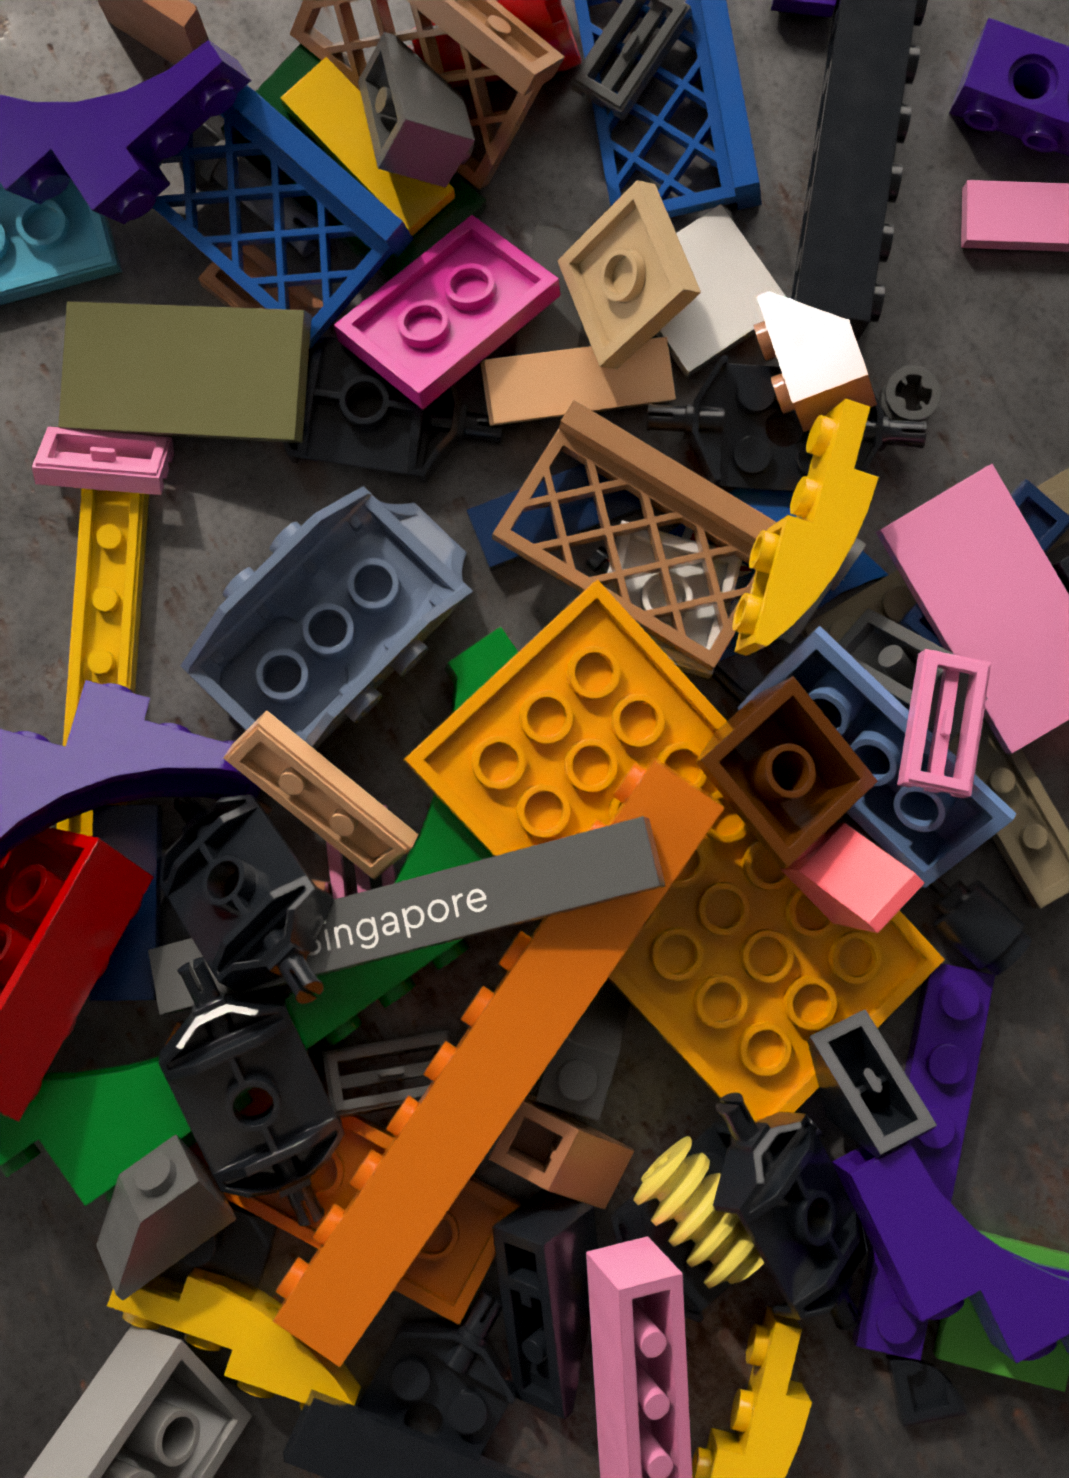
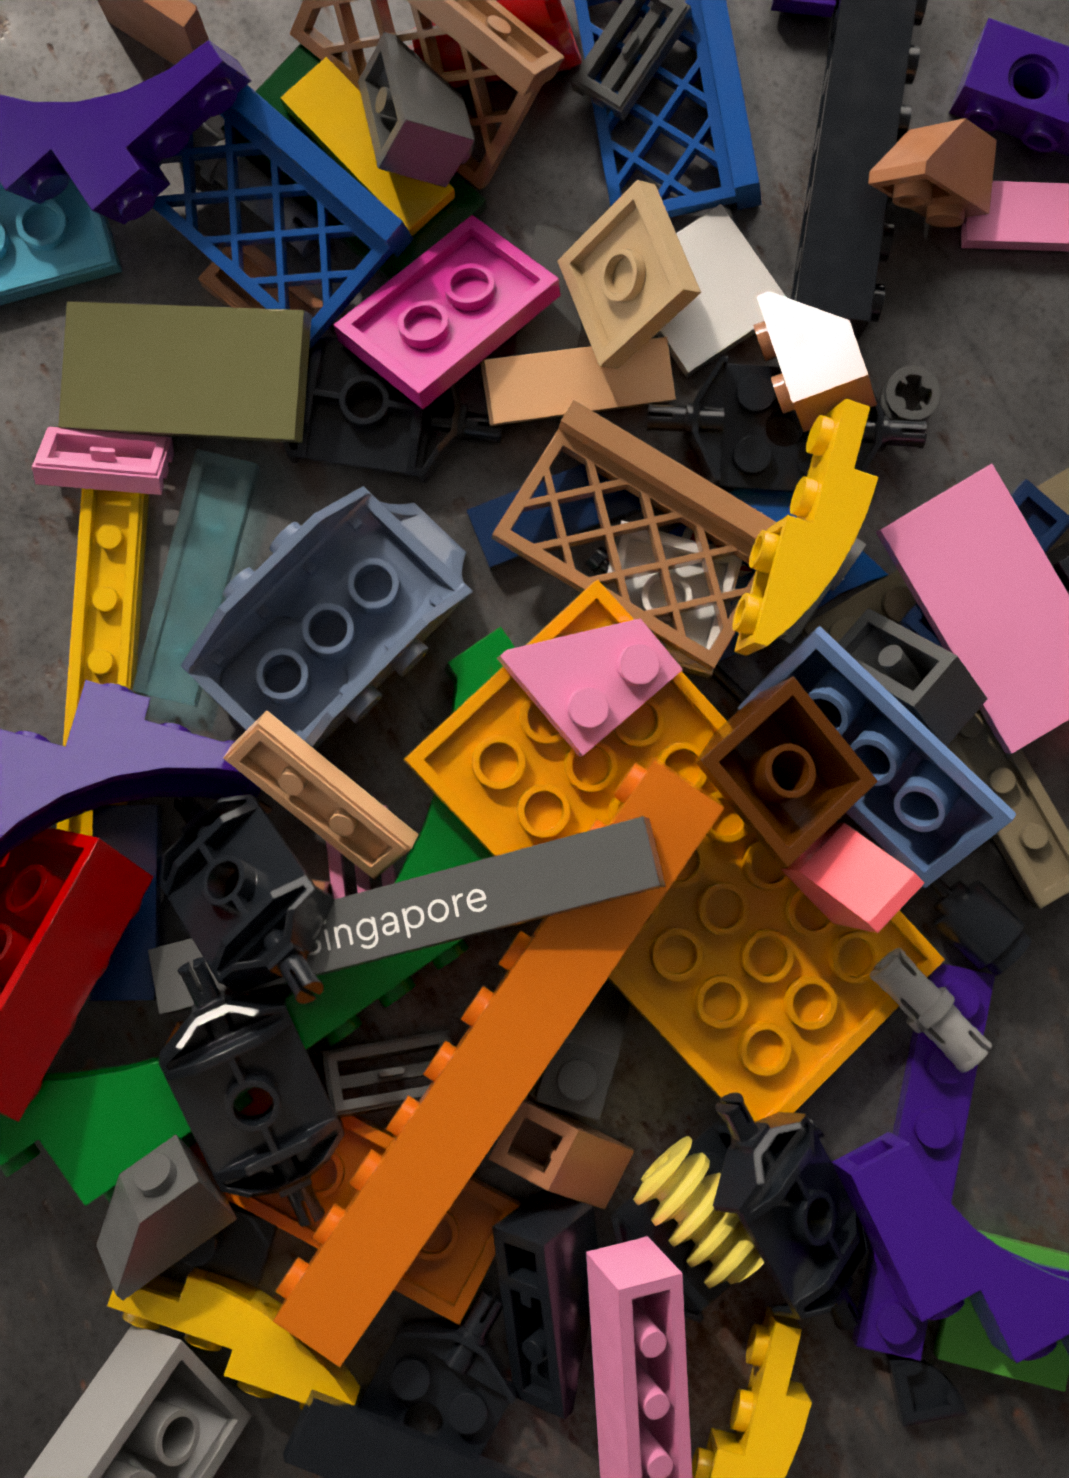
black slope [807,1009,937,1158] -> none
bright pink tile [897,649,992,799] -> none
none -> clear light blue tile [132,449,260,708]
none -> bright pink wing [497,618,683,756]
none -> nougat slope [868,118,997,228]
none -> light grey pin [869,948,992,1073]

